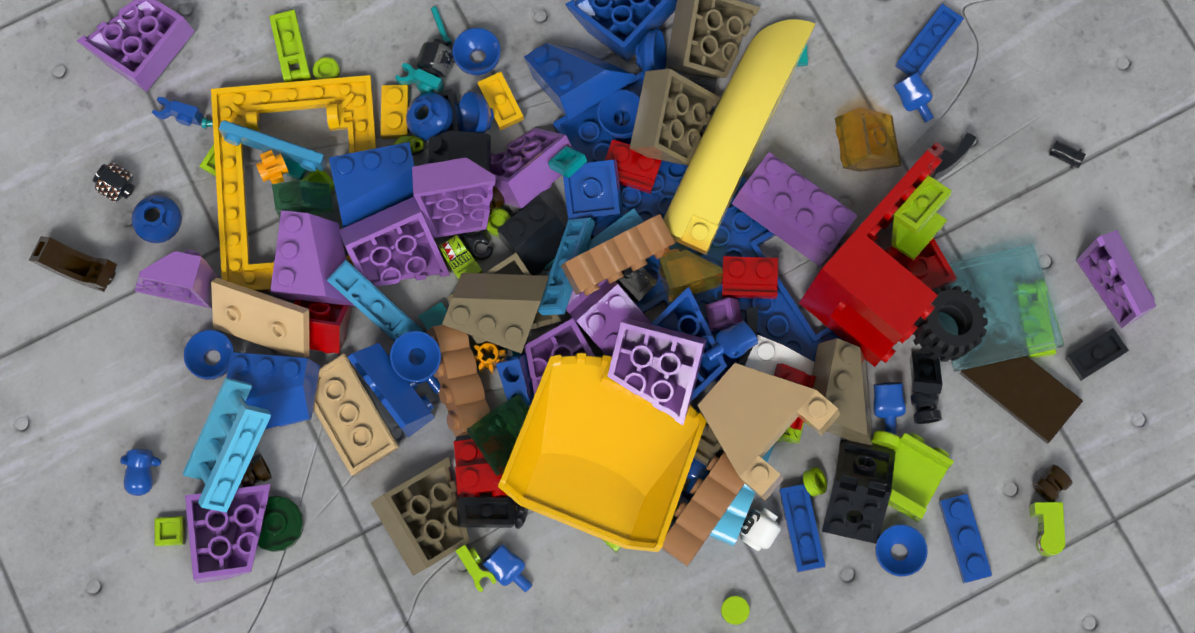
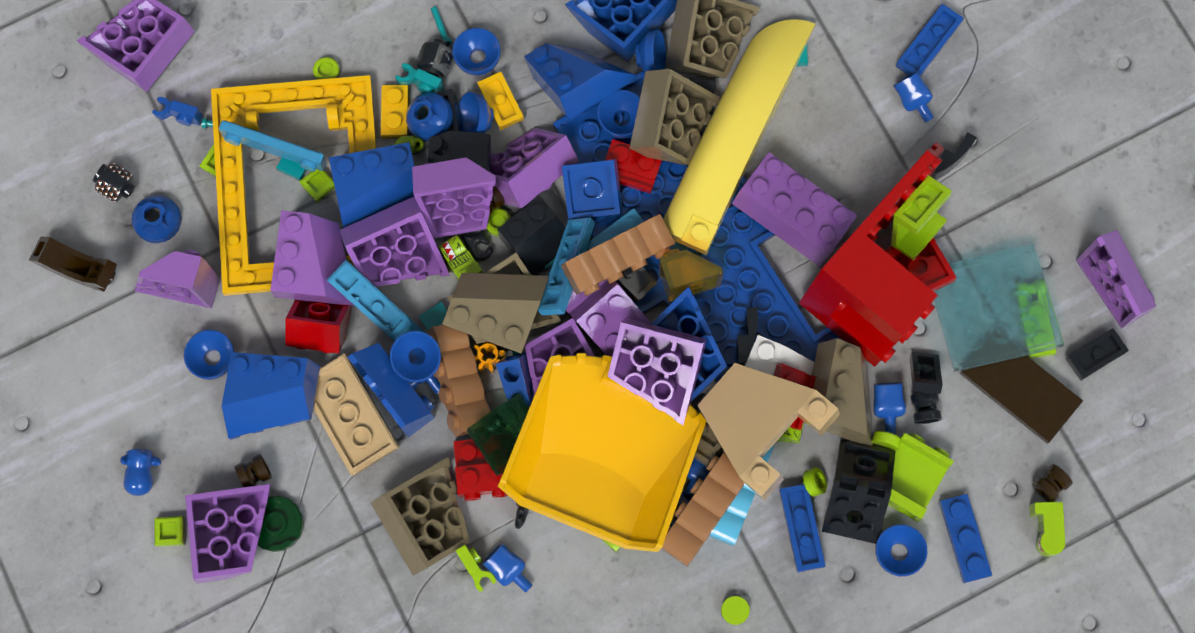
medium azure fence [182,377,271,513] -> none
tan plate [211,278,309,358] -> none
light orange gear [256,150,289,186] -> none
lime plate [269,10,312,82] -> none
clear green slope [272,180,334,219] -> none
black plate [456,497,515,528] -> none
teal tile [548,146,587,178] -> none
blue piece [704,321,758,362] -> none
medium lavender slope [705,298,742,332] -> none
red plate [722,256,778,299] -> none
white head [740,508,781,551] -> none
clear yellow slope [835,107,901,172] -> none
black tyre [912,285,988,362] -> none
black pin [1049,140,1086,169] -> none

